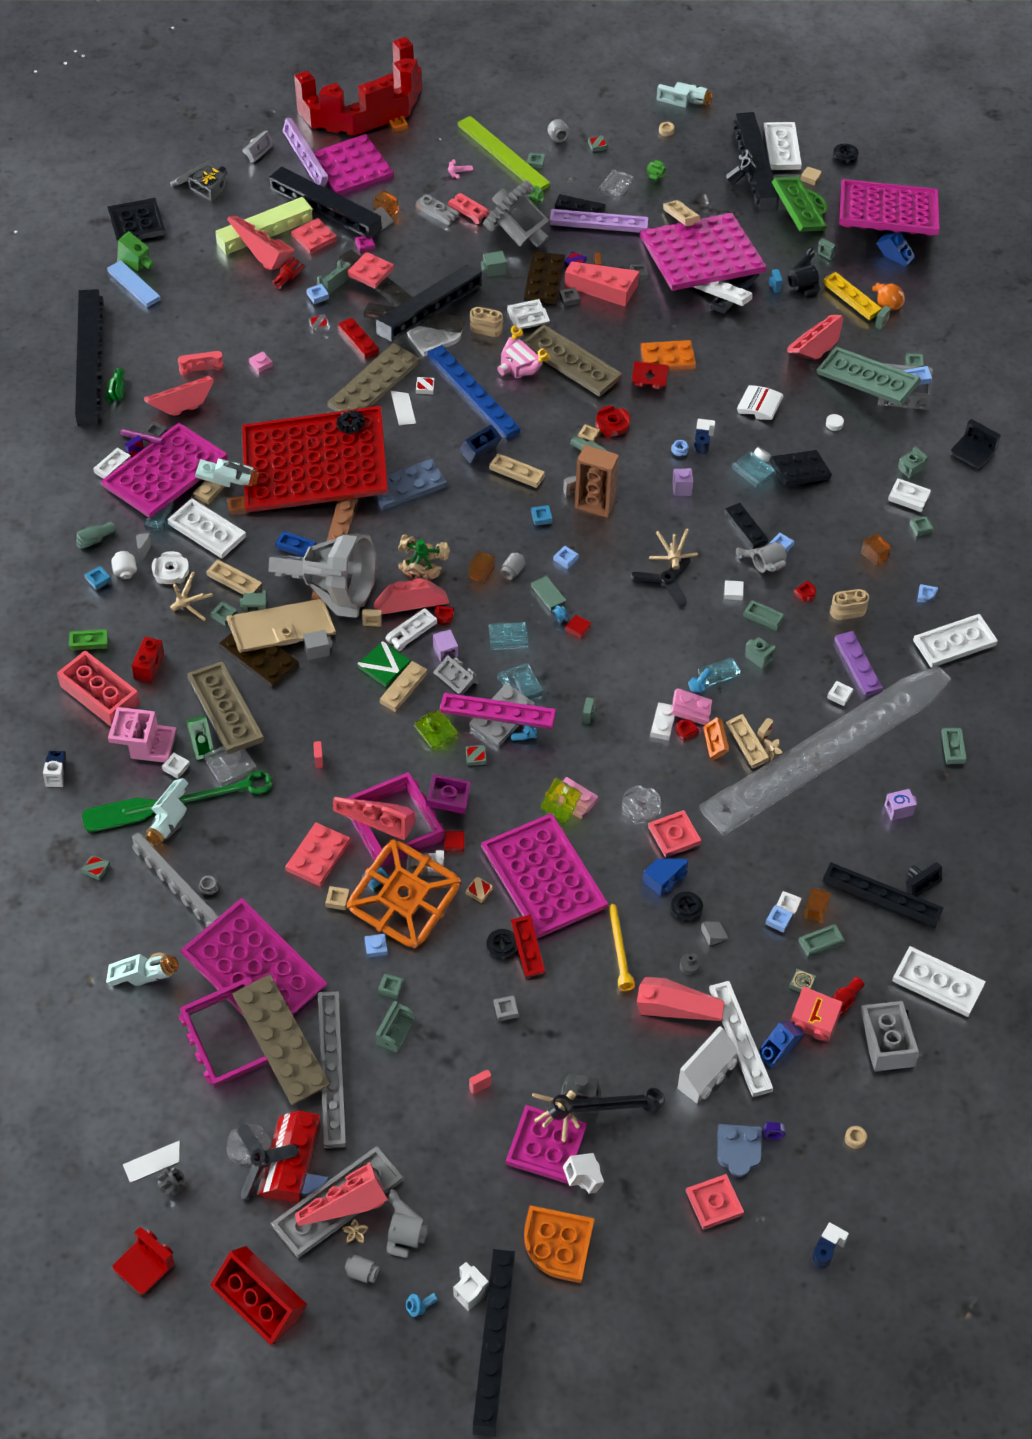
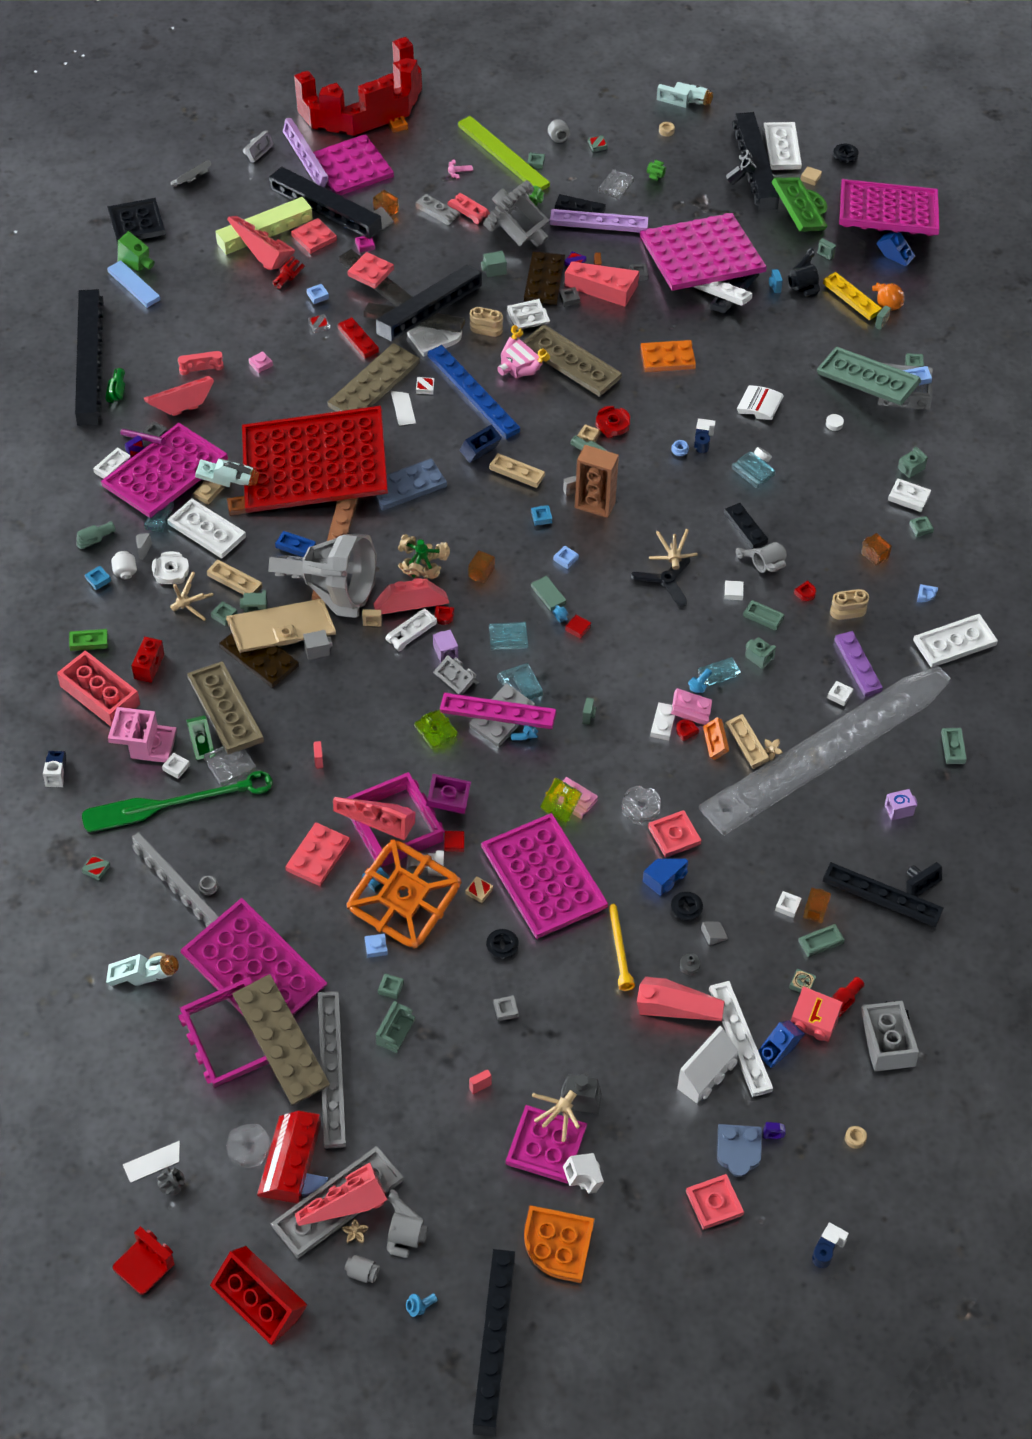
light aqua plate [145,778,189,845] -> none
dark grey torso [188,165,228,202] -> none
black piece [237,1124,299,1201] -> none
sand green hinge [317,260,351,294] -> none
tan plate [325,886,350,910] -> none
black gear [336,409,365,434] -> none
green tile [357,641,411,687] -> none
tan plate [380,661,428,712] -> none
white brick [453,1262,489,1311] -> none
sand green tile [466,745,486,766] -> none
light grey brick [500,553,526,580] -> none
red plate [511,915,546,979] -> none
black piece [548,1088,665,1120] -> none
red brick [631,361,669,389] -> none
tan plate [663,200,700,226] -> none
lavender brick [672,468,693,496] -> none
tan tile [757,718,774,745] -> none
light blue plate [765,905,793,933] -> none
black plate [769,450,832,486] -> none
light blue tile [769,532,794,552] -> none
coral wedge [787,315,843,360] -> none
white plate [892,946,986,1017] -> none
black bracket [950,419,1001,469] -> none

